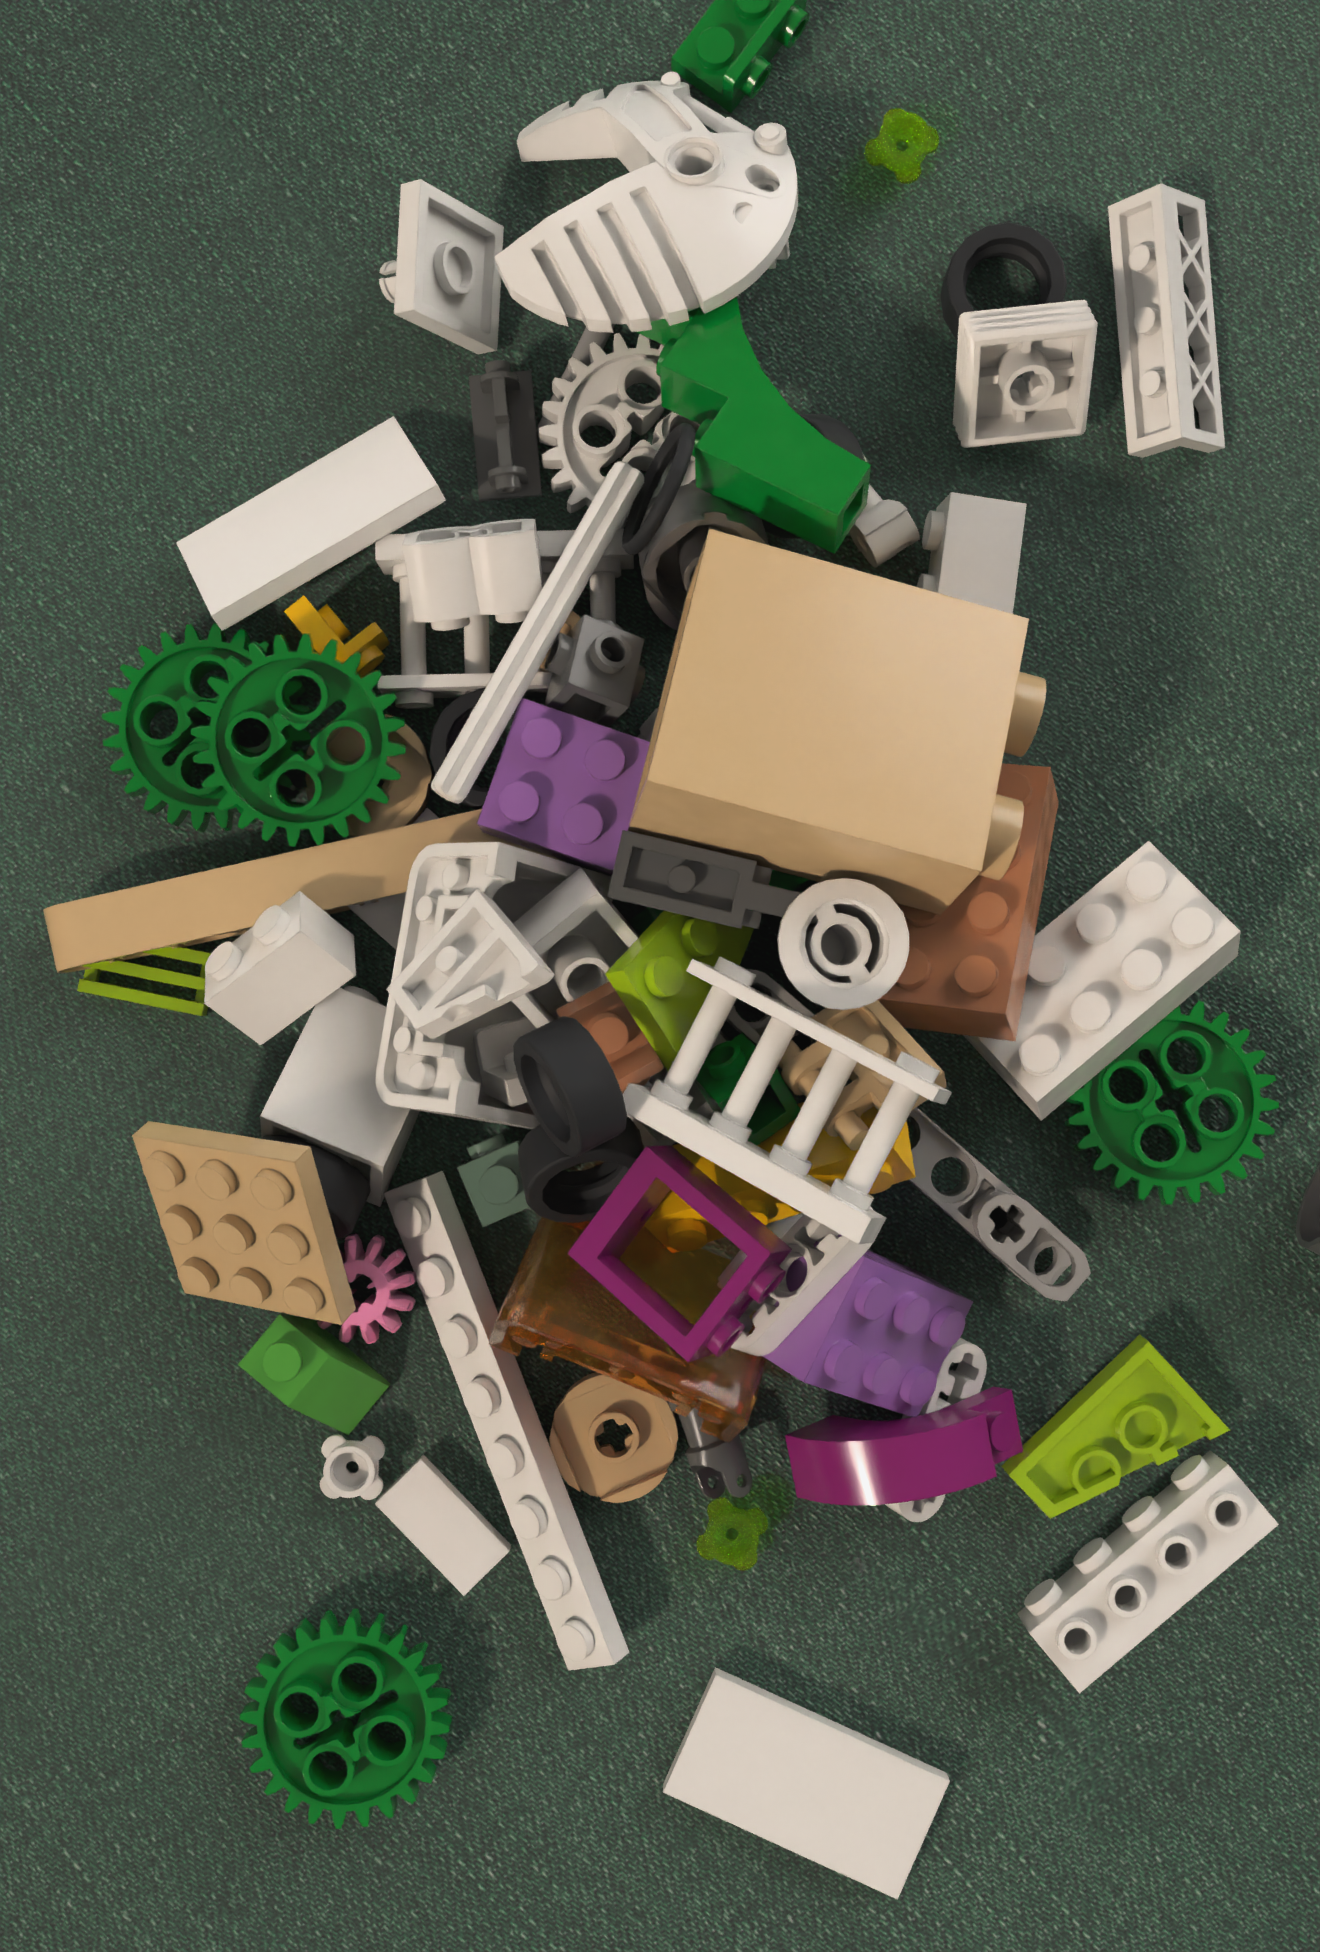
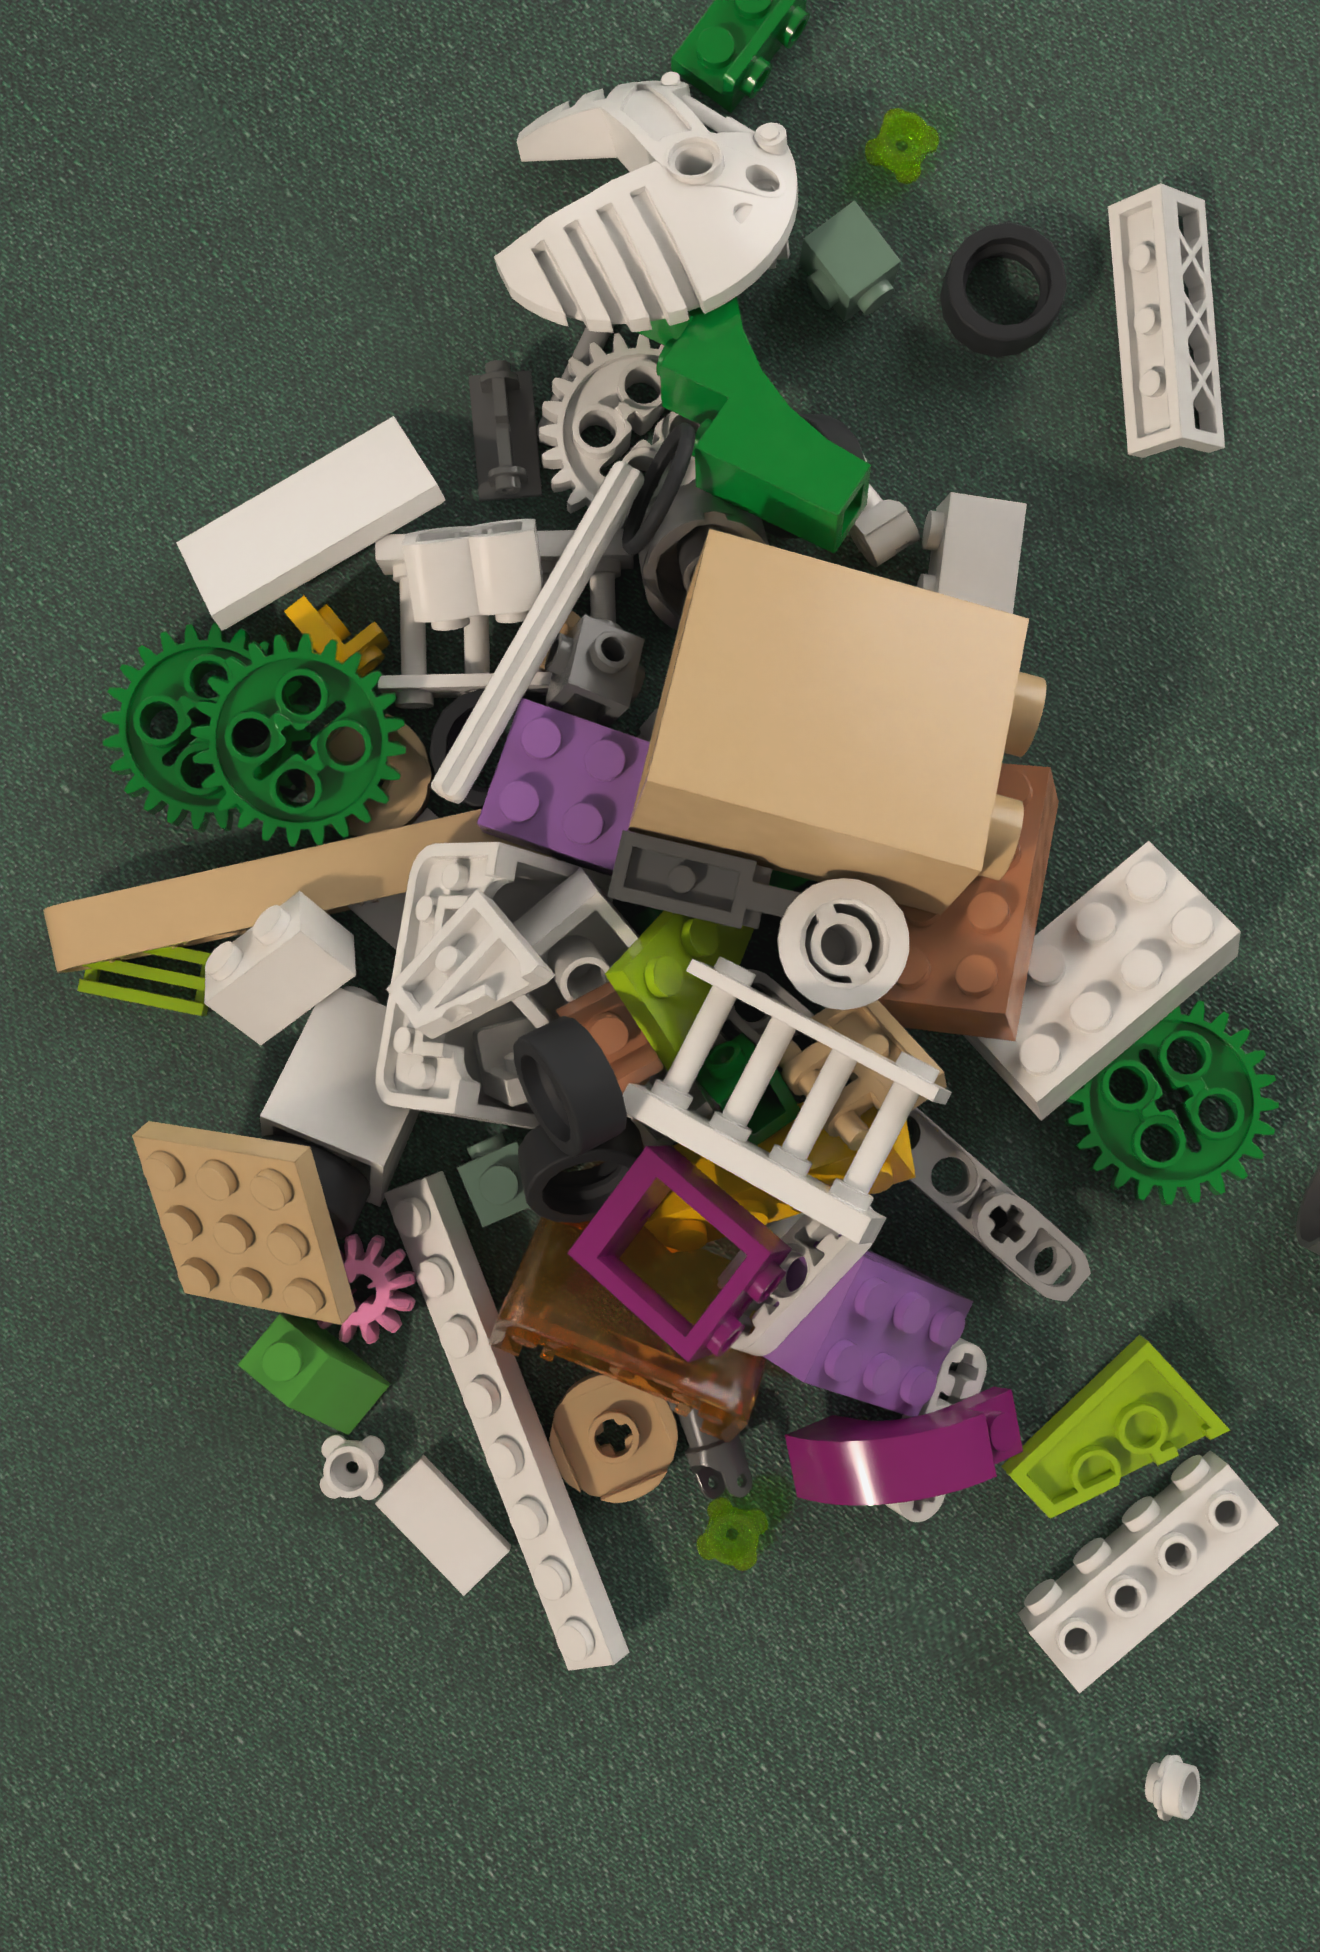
green gear [240,1608,453,1829] -> none
white tile [379,179,504,354] -> none
white tile [663,1667,950,1900] -> none
white brick [953,300,1098,448] -> none
none -> sand green brick [799,200,901,322]
none -> white plate [1145,1755,1200,1821]

